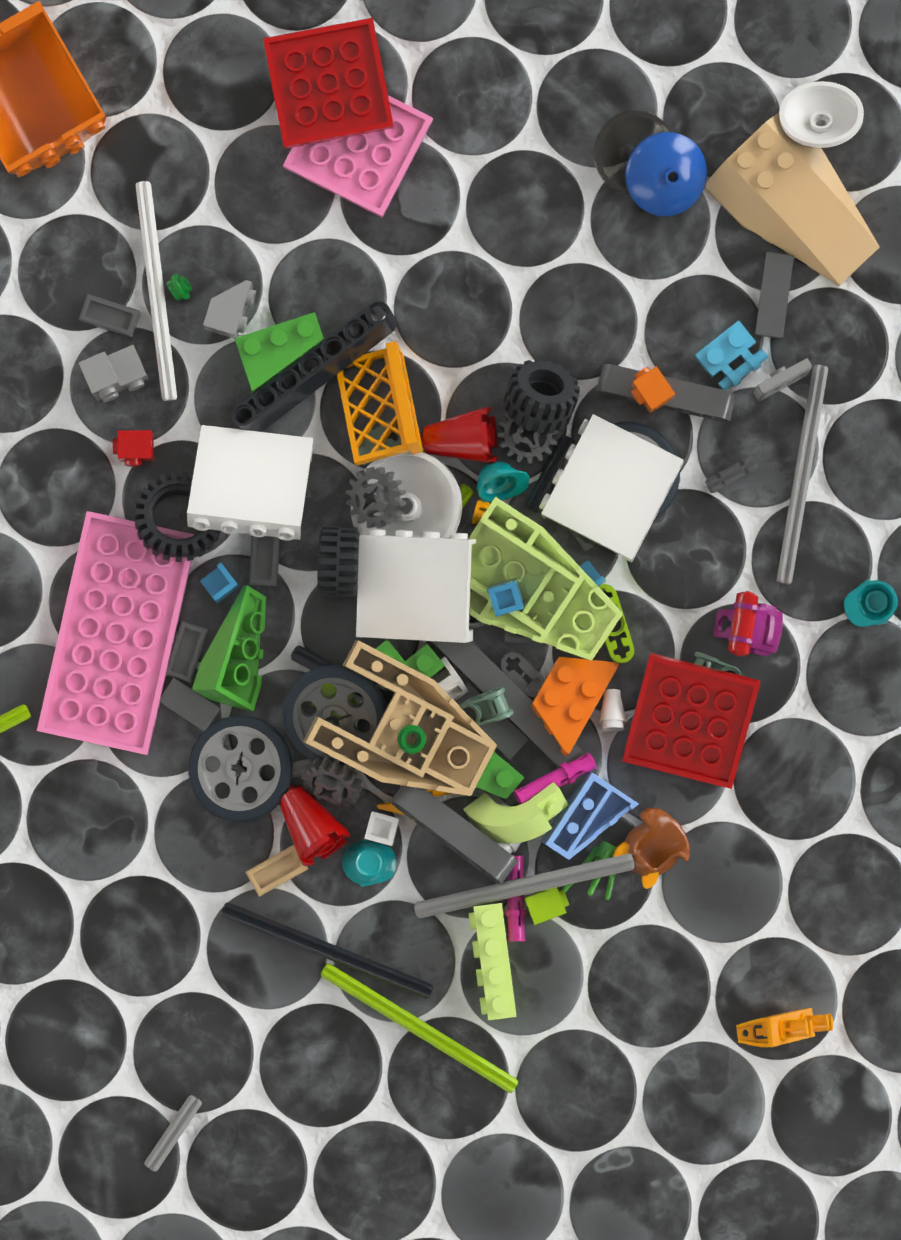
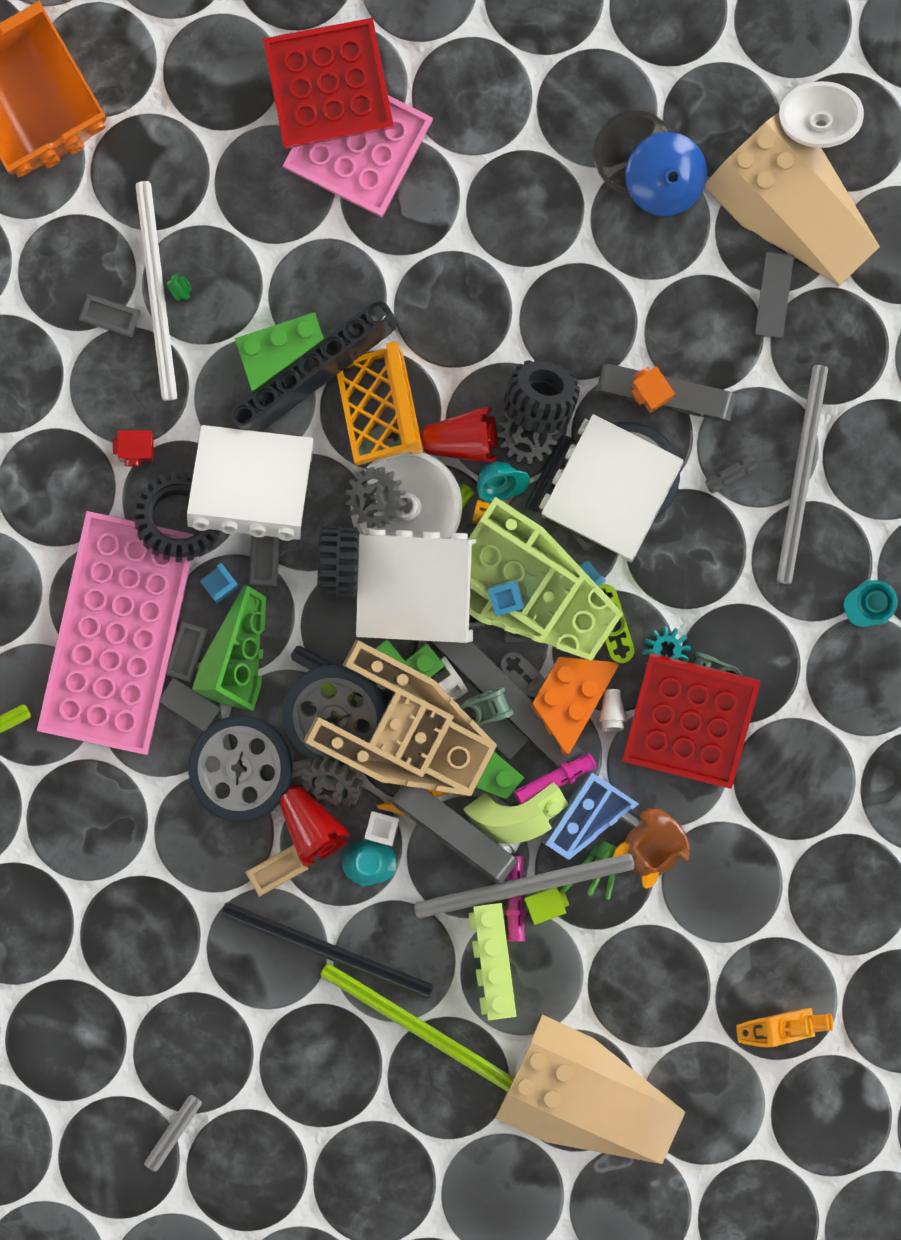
light grey brick [79,345,149,403] -> none
light grey slope [203,280,256,339] -> none
green plate [397,725,426,754] -> none
medium azure plate [694,320,768,391] -> none
magenta piece [713,591,783,657] -> none
light grey plate [753,358,812,401] -> none
none -> tan wedge [495,1015,685,1164]
none -> teal gear [642,626,691,664]

